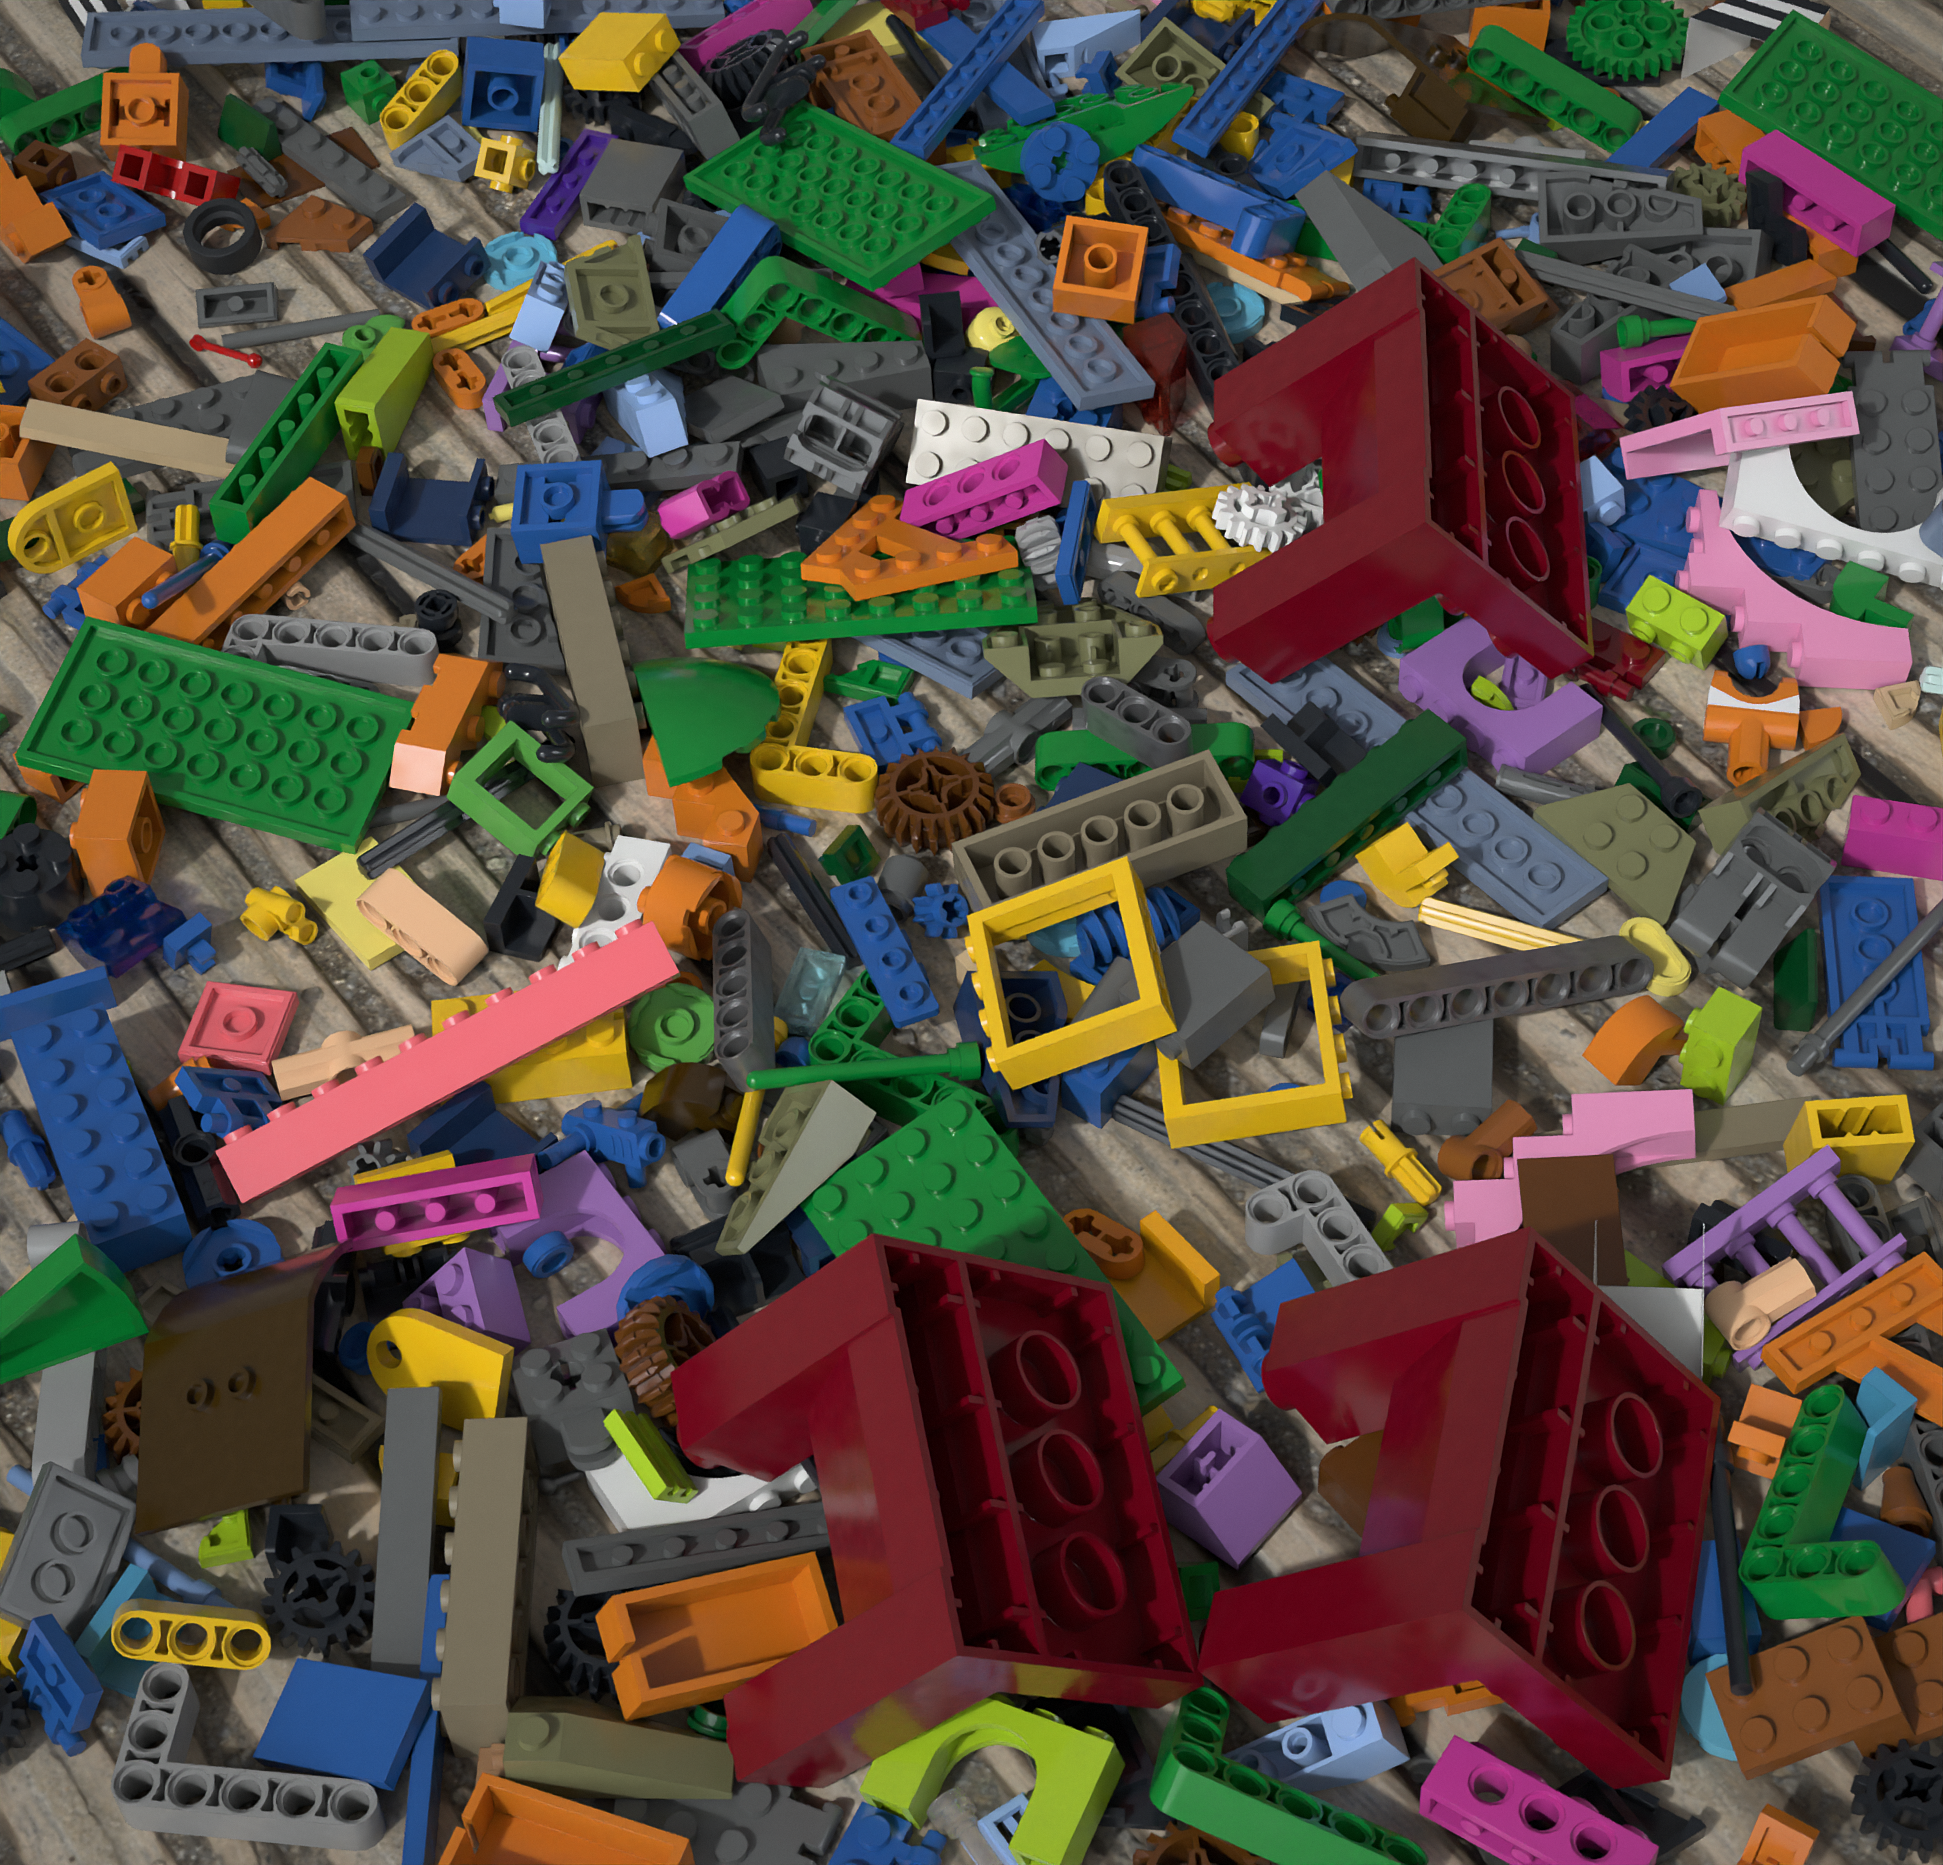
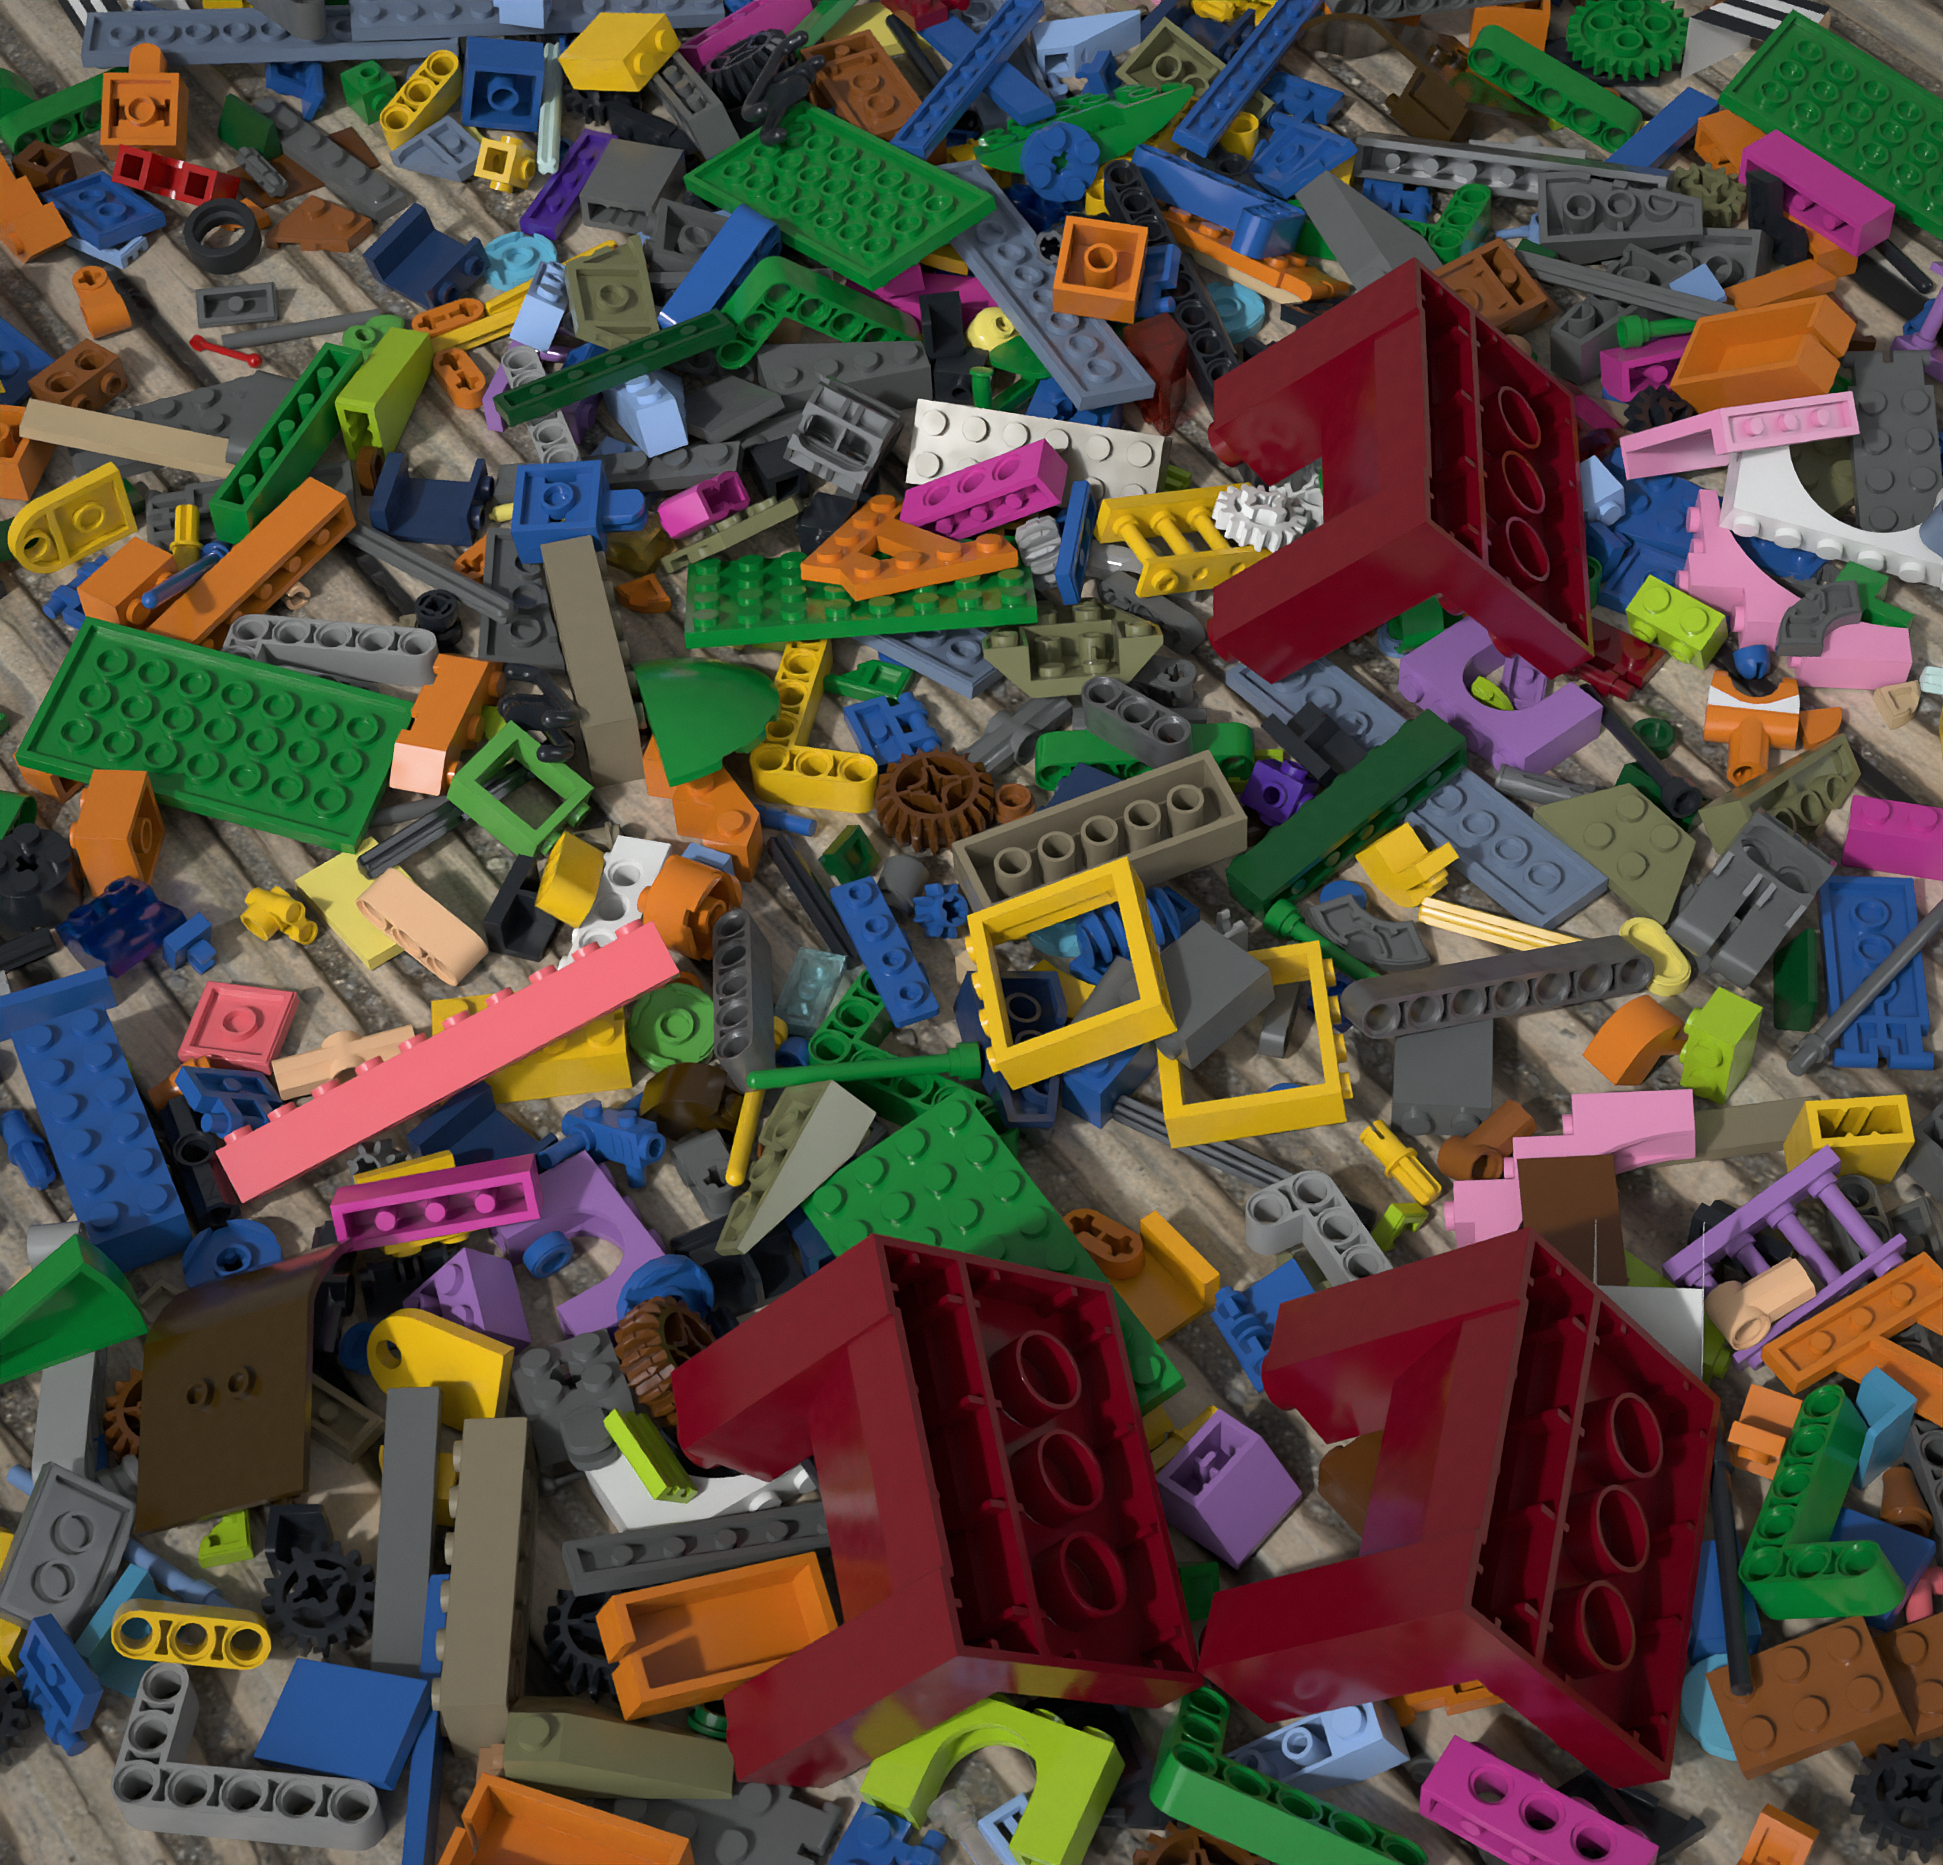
none -> dark grey tile [1775,580,1862,657]

